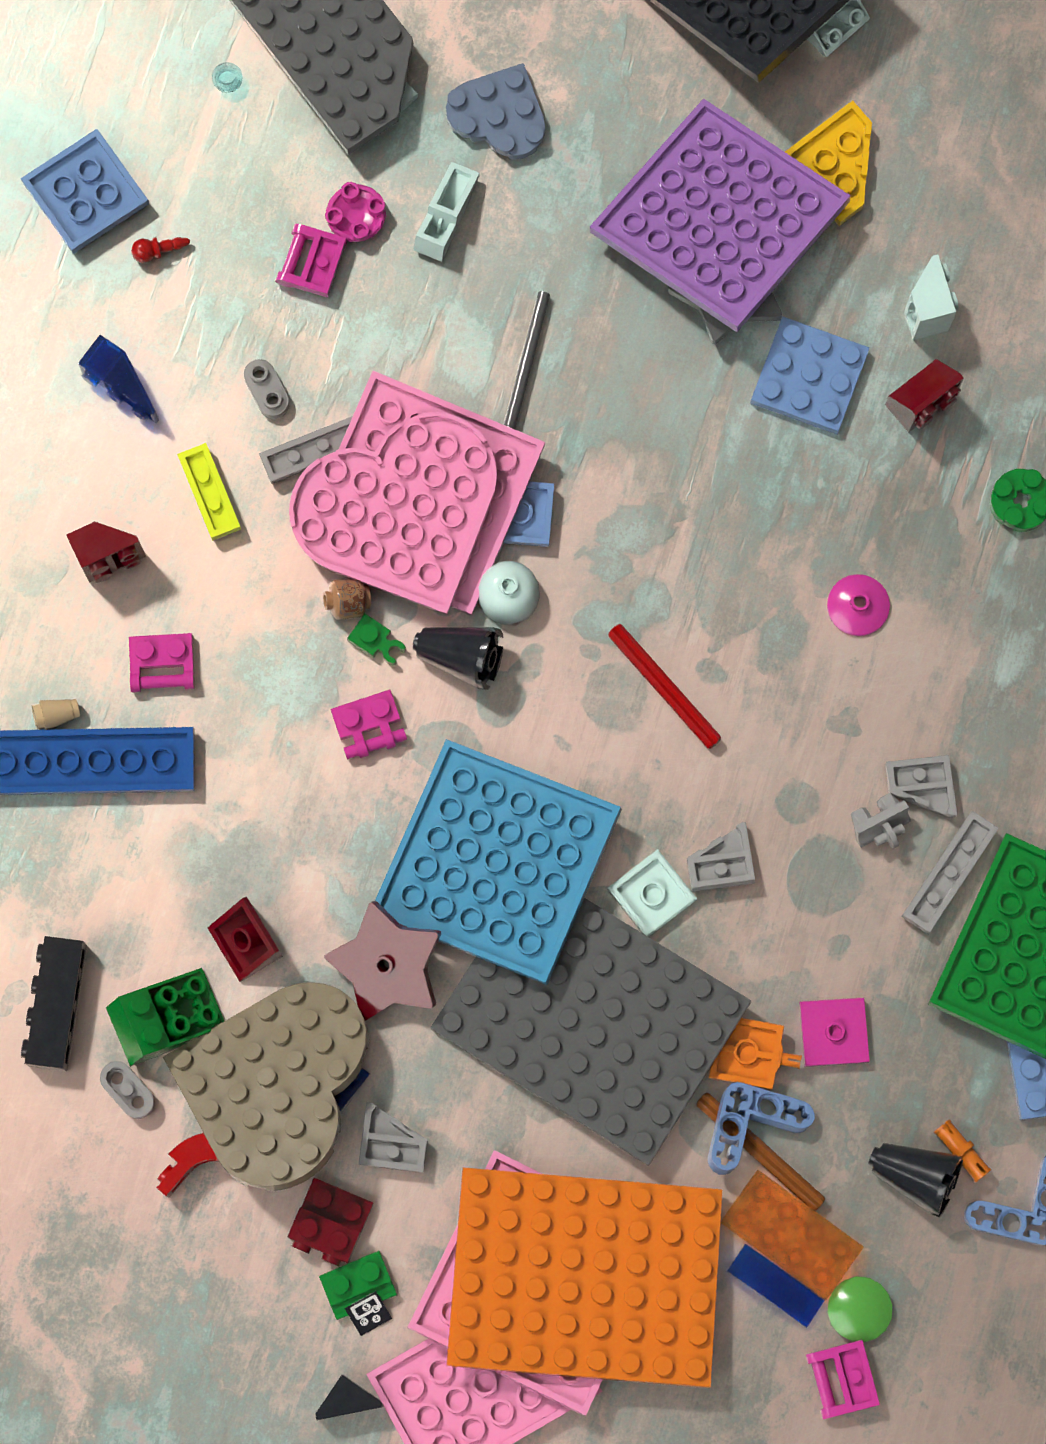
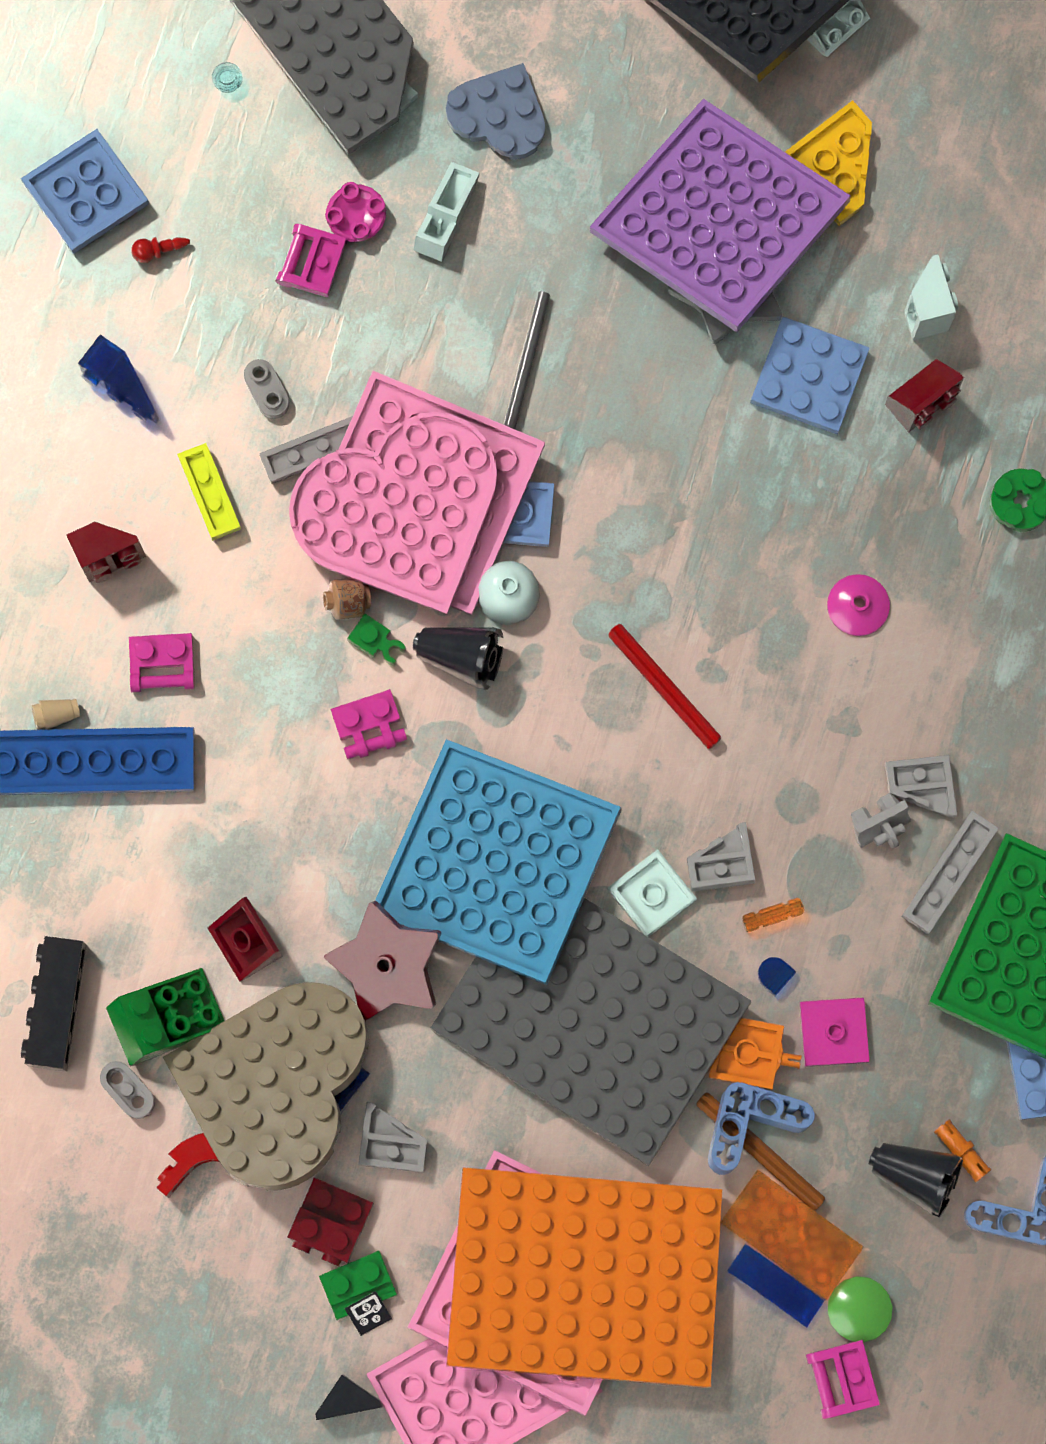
none -> clear orange axle [742,898,804,932]
none -> clear blue tile [757,957,796,996]

